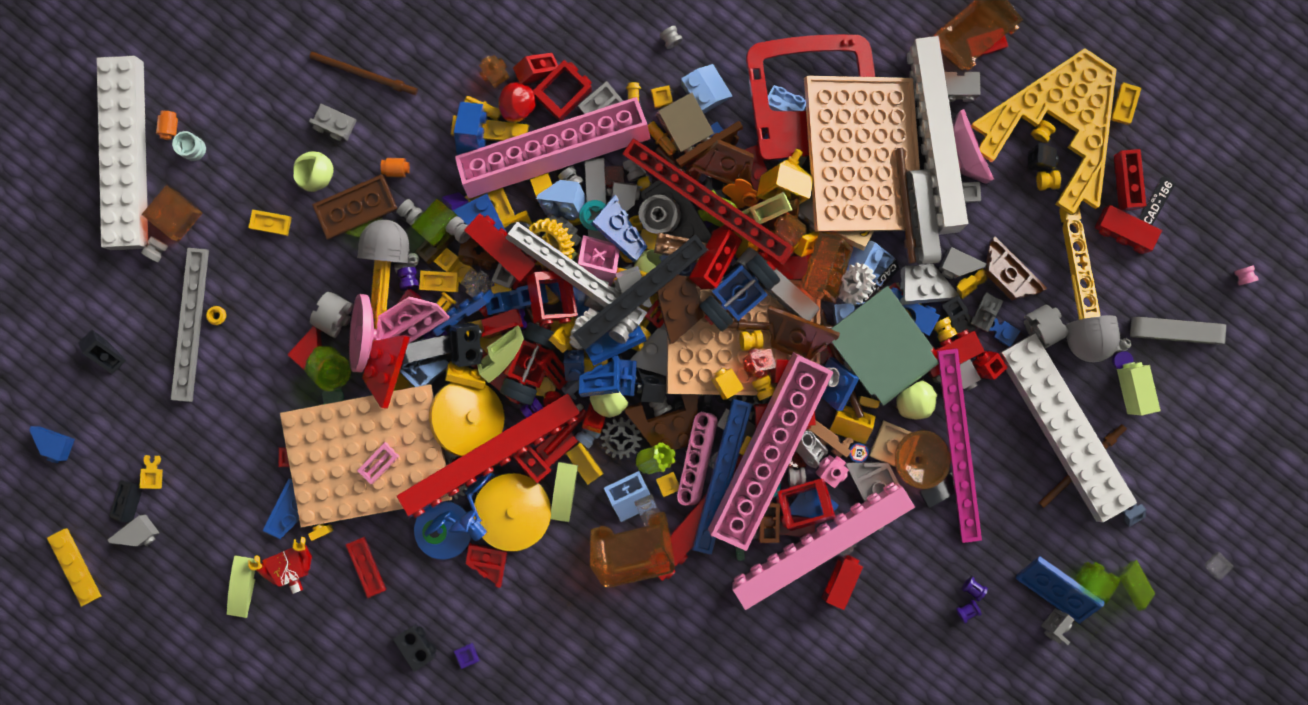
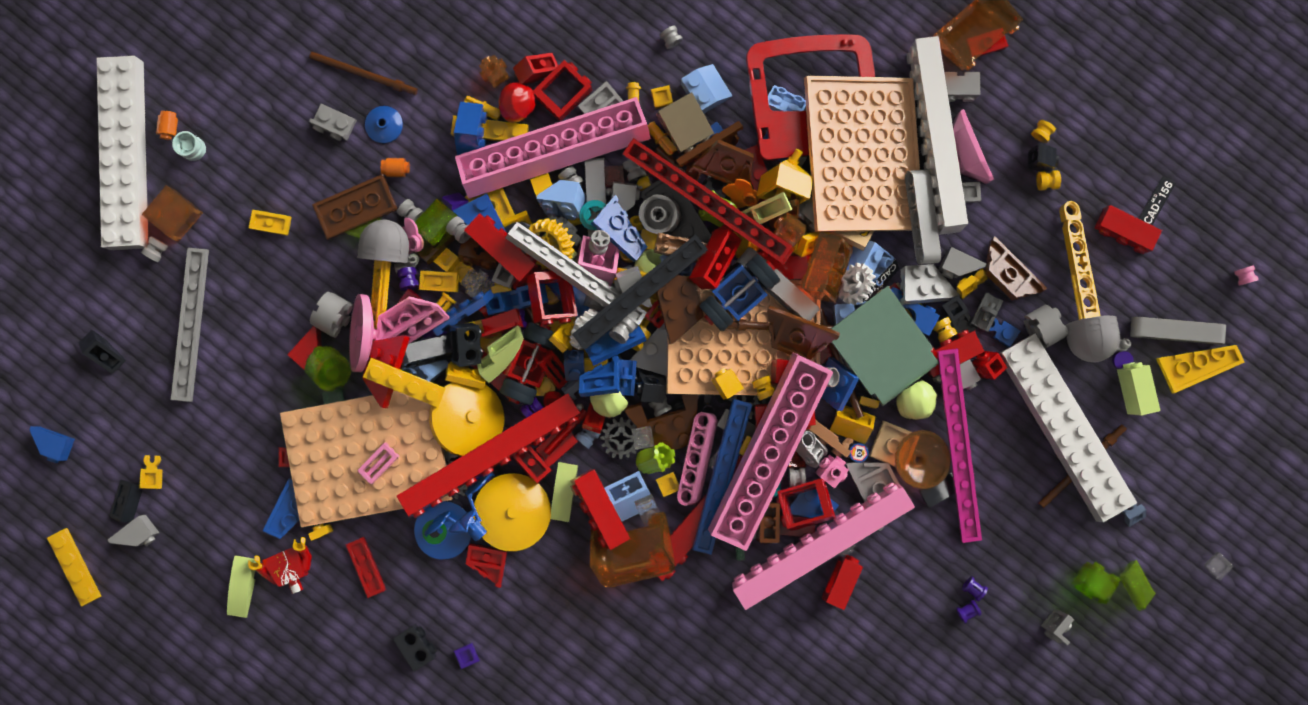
yellow plate [206,306,226,325] -> none
yellowish green piece [293,152,334,192] -> none
yellow panel [566,443,604,485] -> none
yellow wheel [739,330,764,351] -> none
clear red brick [743,349,777,379] -> none
reddish brown bar [896,148,916,264] -> none
yellow wing [970,49,1116,215] -> none
blue tile [1016,556,1104,624] -> none
yellow plate [1110,82,1141,125] -> none
red brick [1114,149,1146,211] -> none
none -> yellow plate [363,358,446,408]
none -> blue dish [365,106,403,144]
none -> bright pink plate [402,218,424,255]
none -> red brick [570,469,630,550]
none -> light grey wheel [588,230,610,255]
none -> clear plate [632,426,654,450]
none -> yellow wing [1156,345,1245,393]

